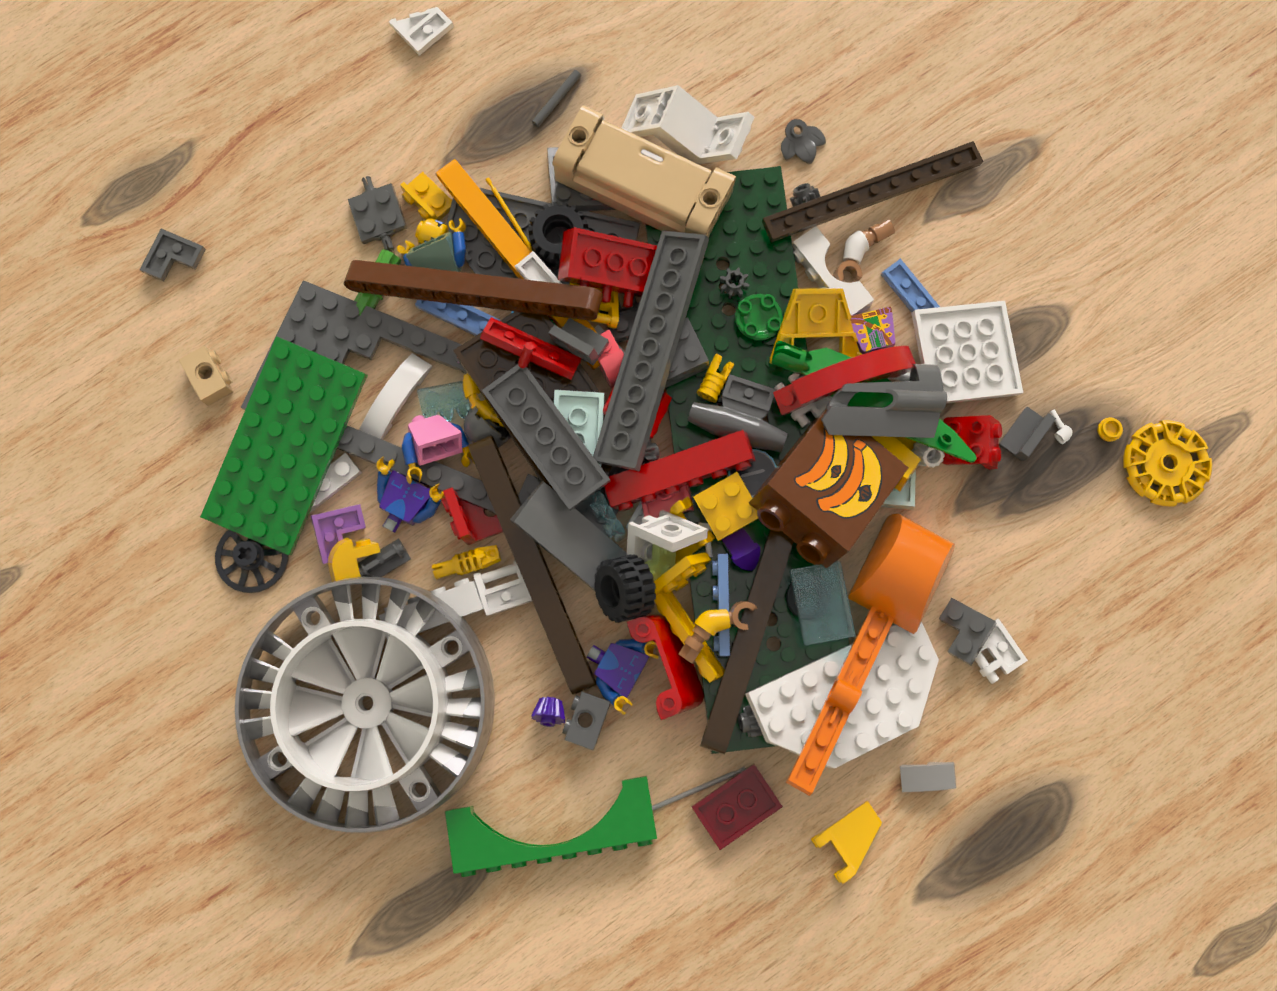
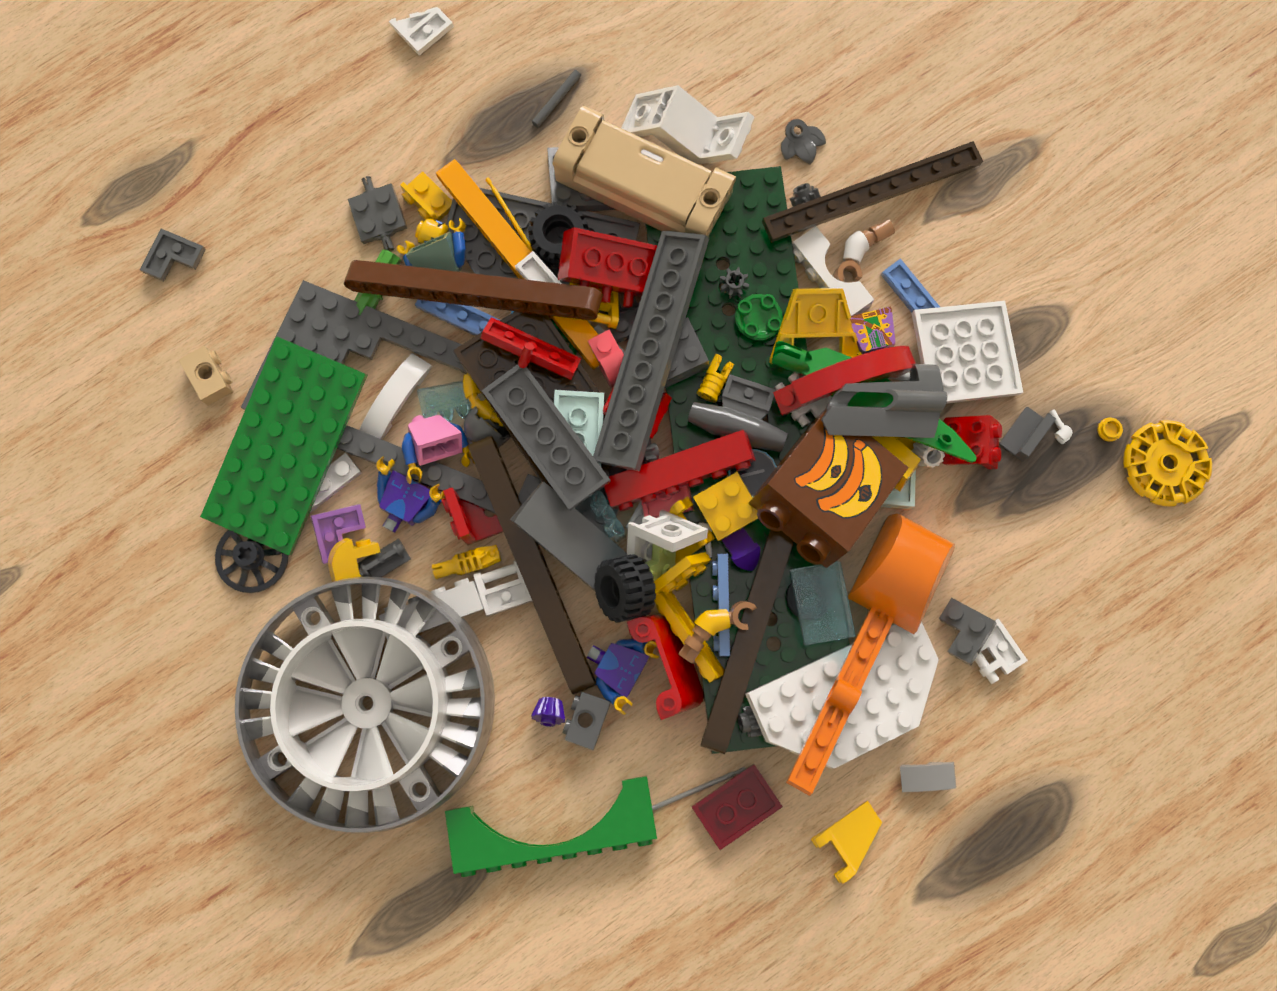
dark grey panel [549,318,609,366] -> none

